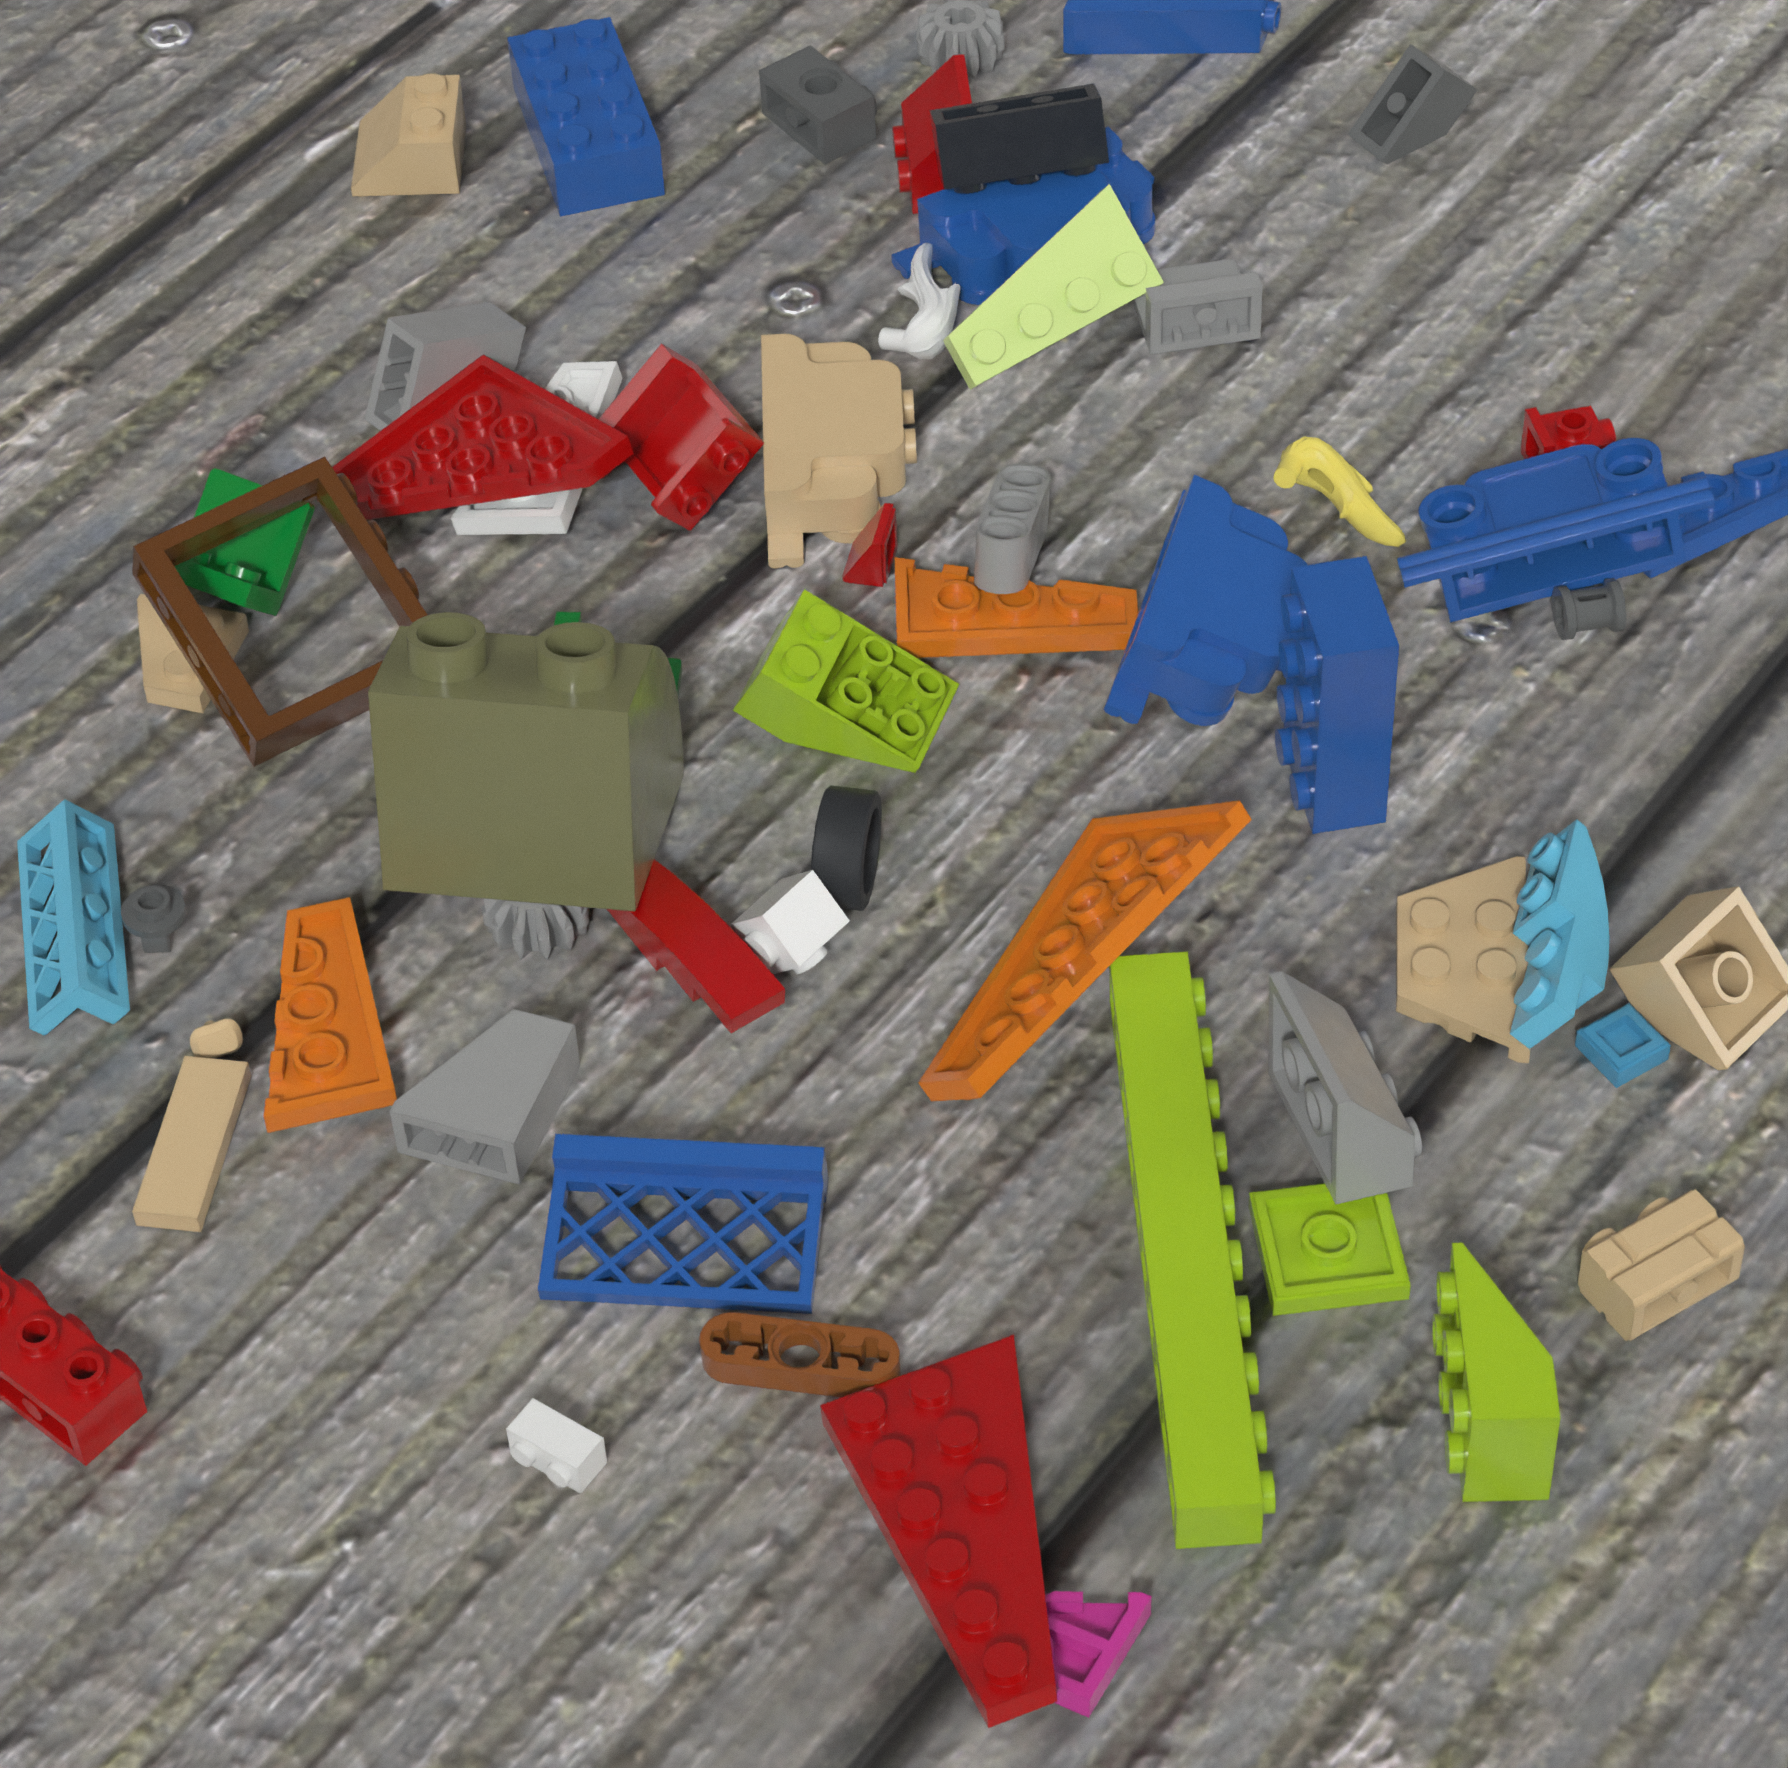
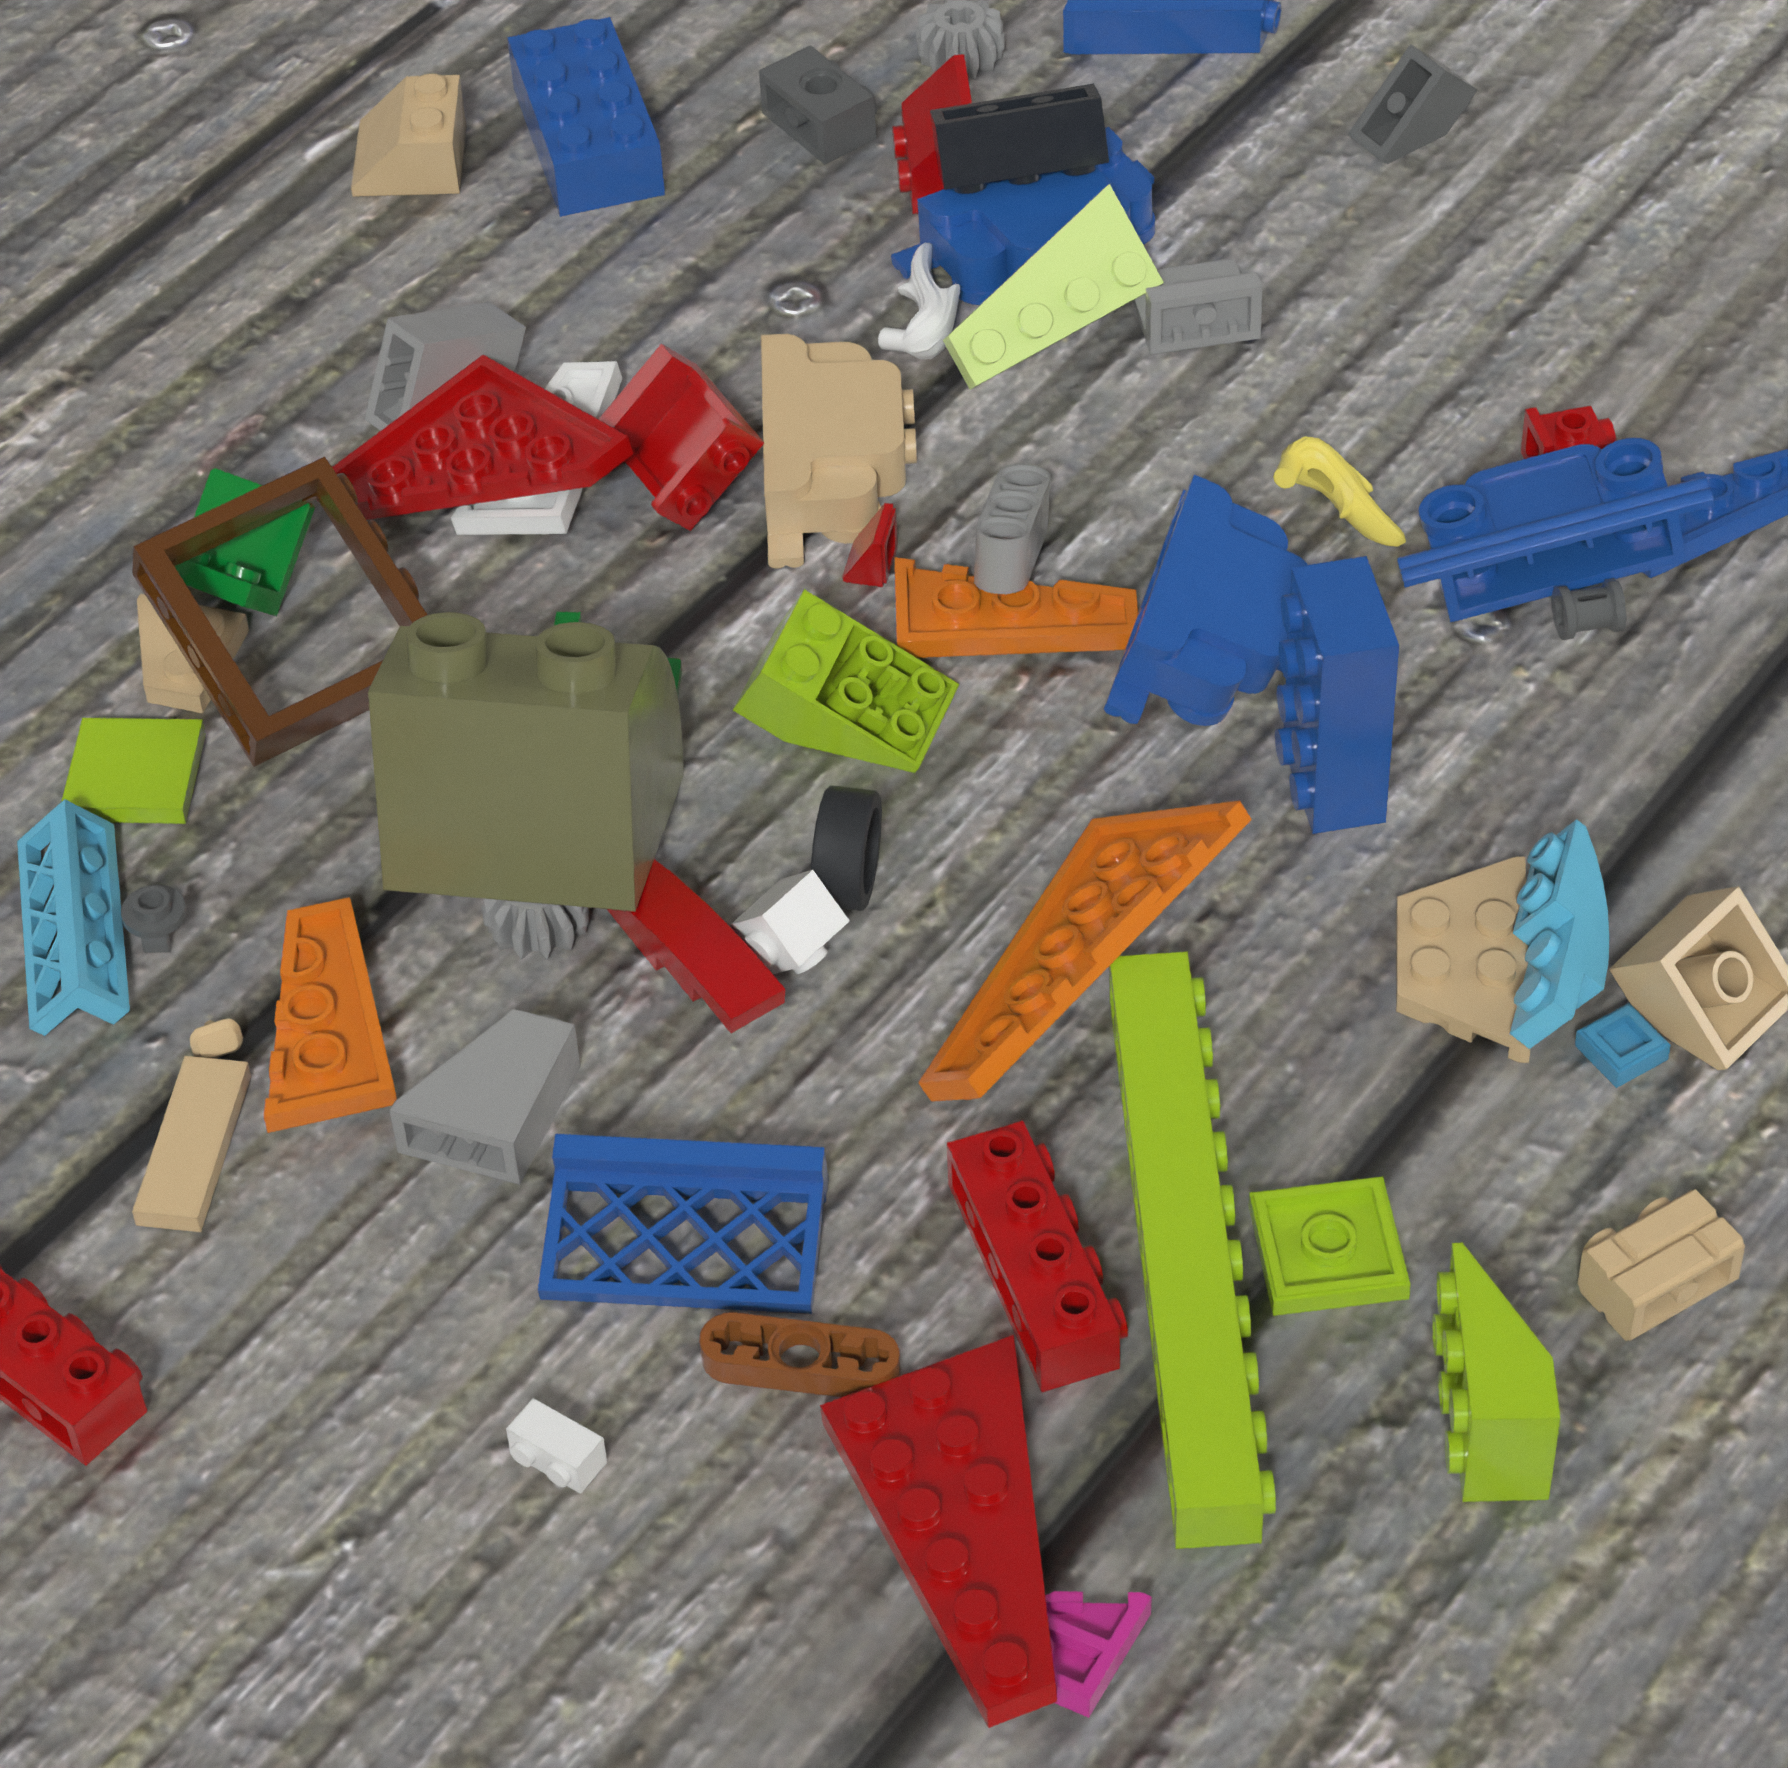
light grey slope [1268,971,1422,1204] -> none
none -> lime tile [61,718,206,824]
none -> red brick [947,1121,1128,1393]

